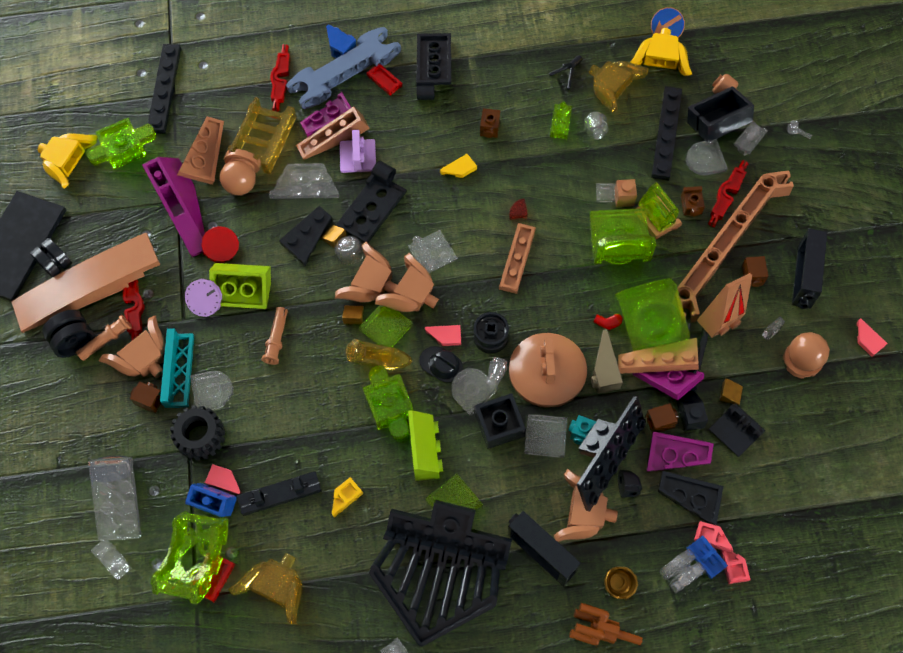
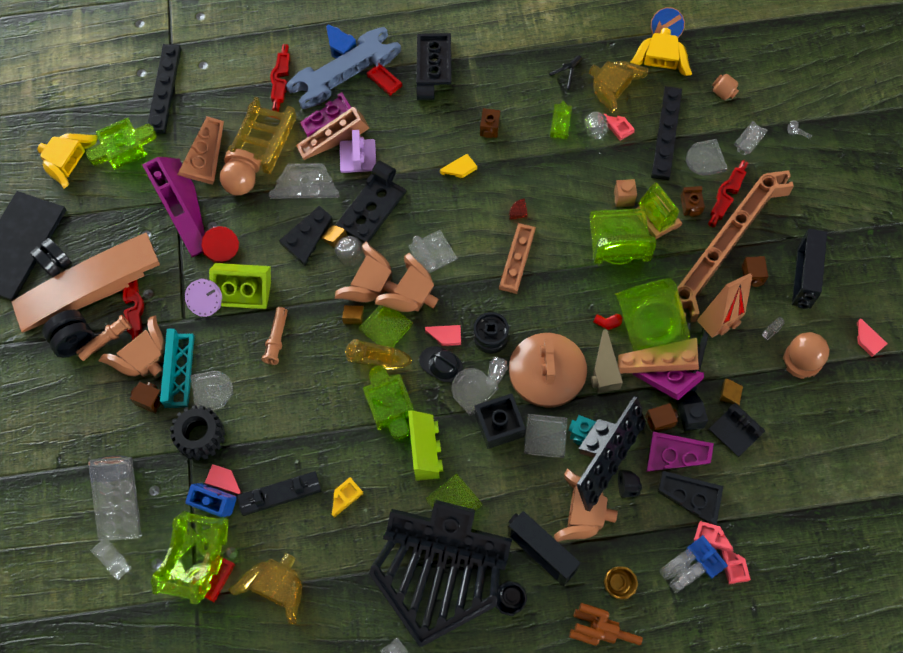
clear tile [596,183,615,202] -> none
black piece [687,86,754,143] -> none
none -> black hair [496,581,527,616]
none -> coral tile [601,114,635,141]

